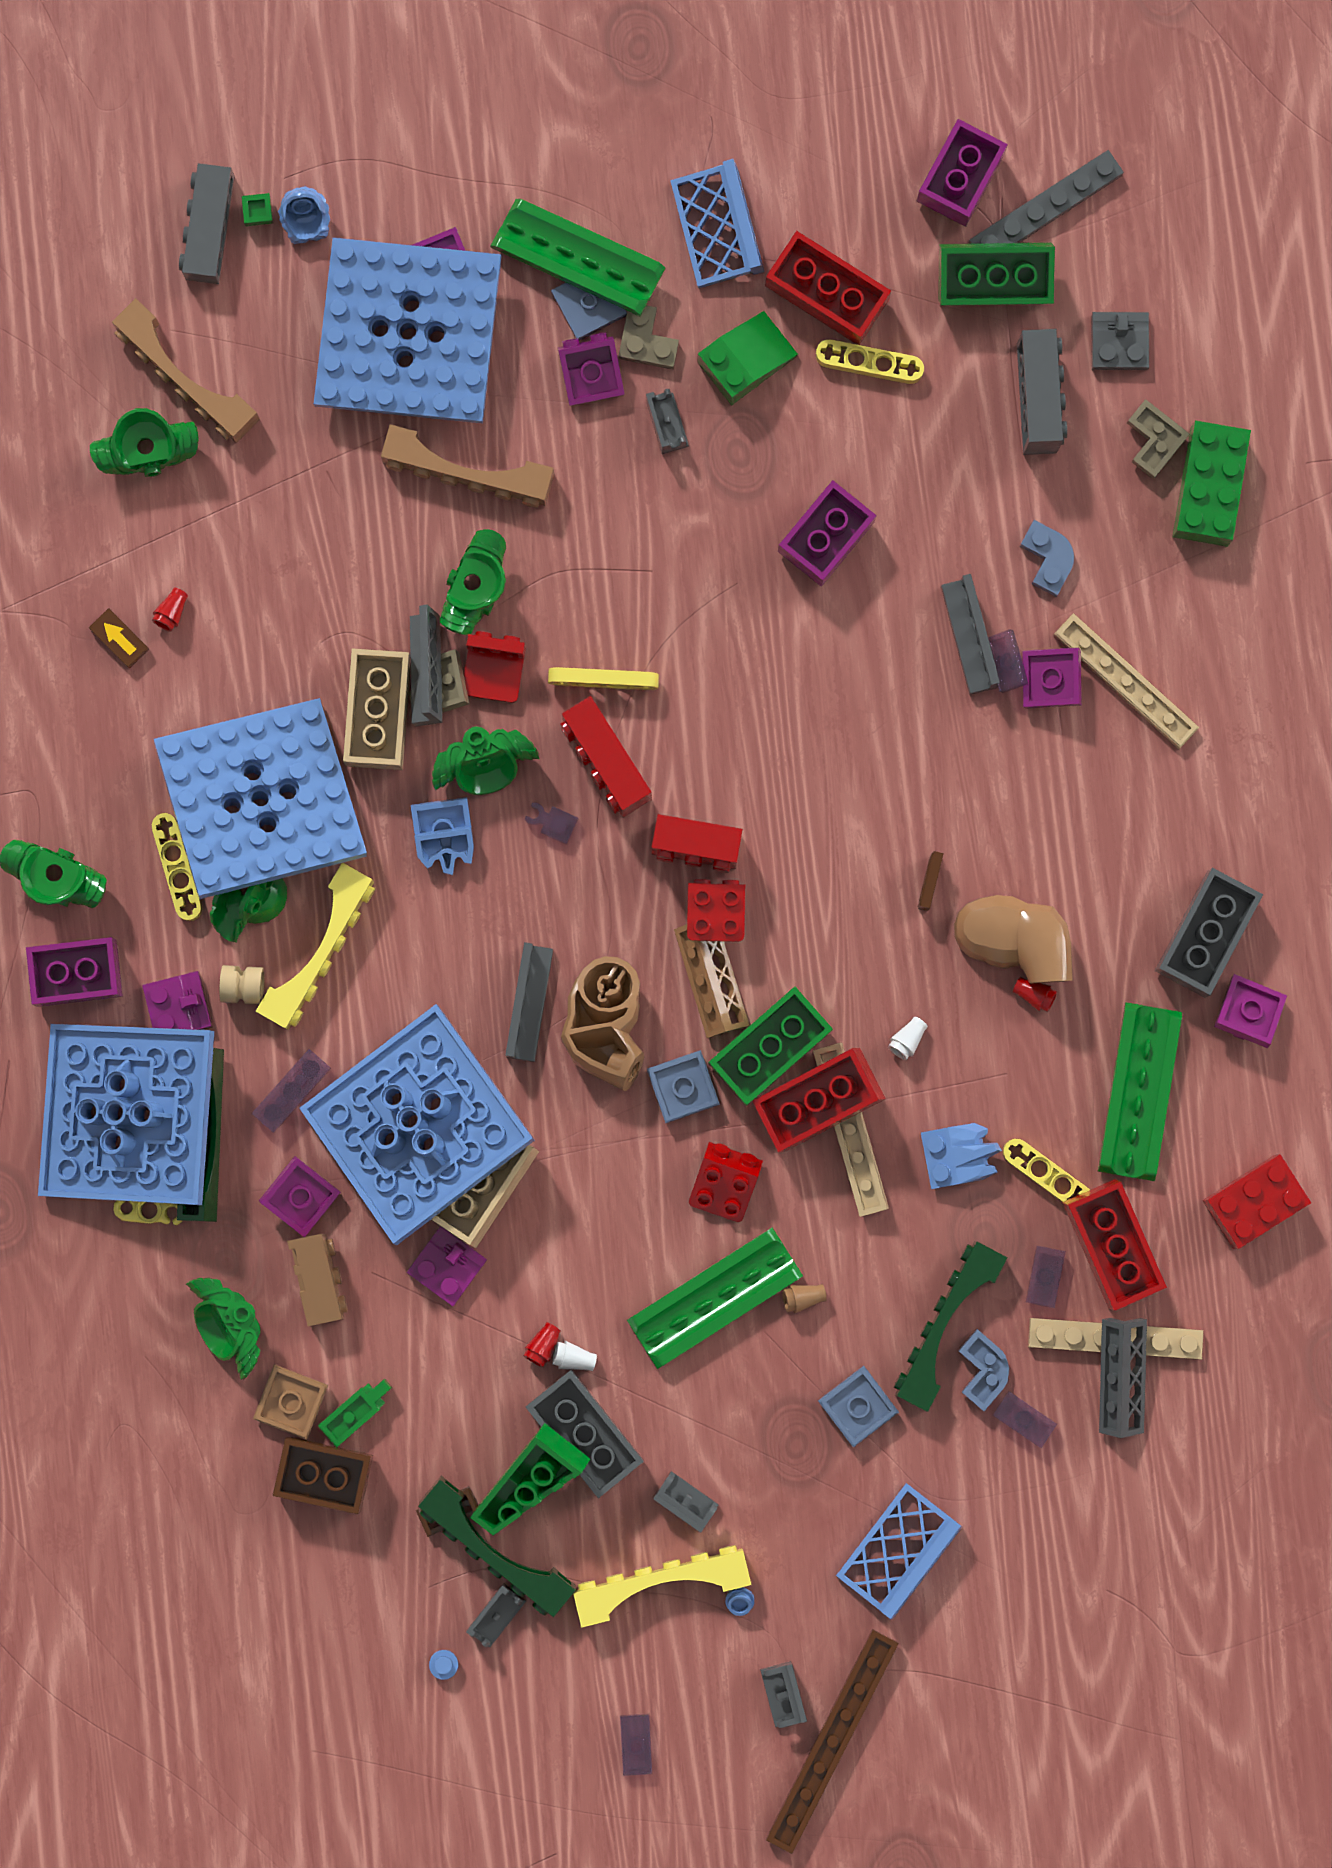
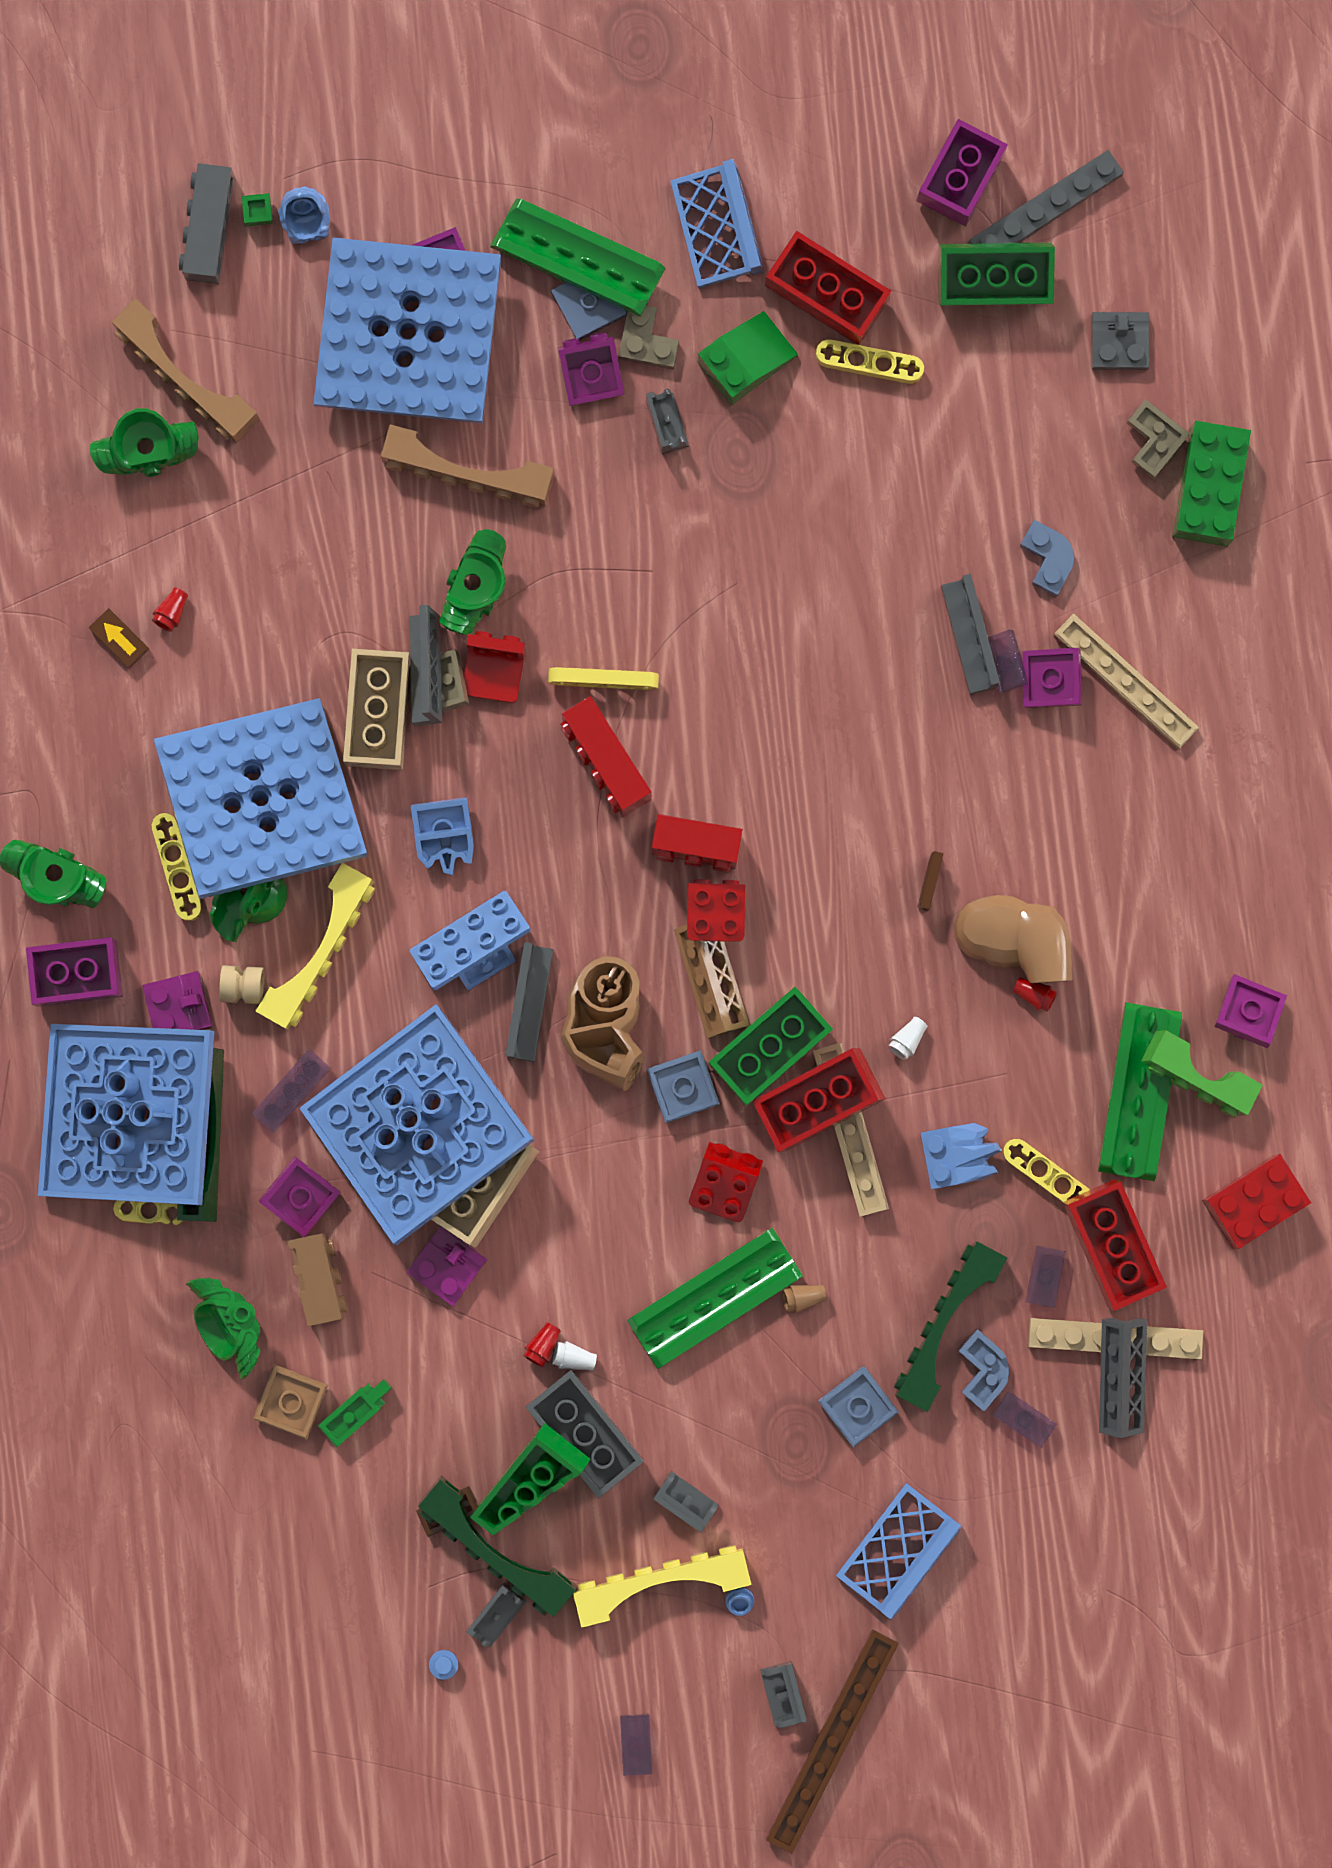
reddish brown brick [273,1437,373,1514] -> none
green piece [432,727,539,795] -> none
clear purple plate [525,802,578,845] -> none
magenta brick [778,480,877,587] -> none
dark grey brick [1017,329,1067,455] -> none
dark grey brick [1155,867,1263,998] -> none
none -> medium blue bracket [410,891,531,991]
none -> bright green arch [1141,1030,1263,1118]

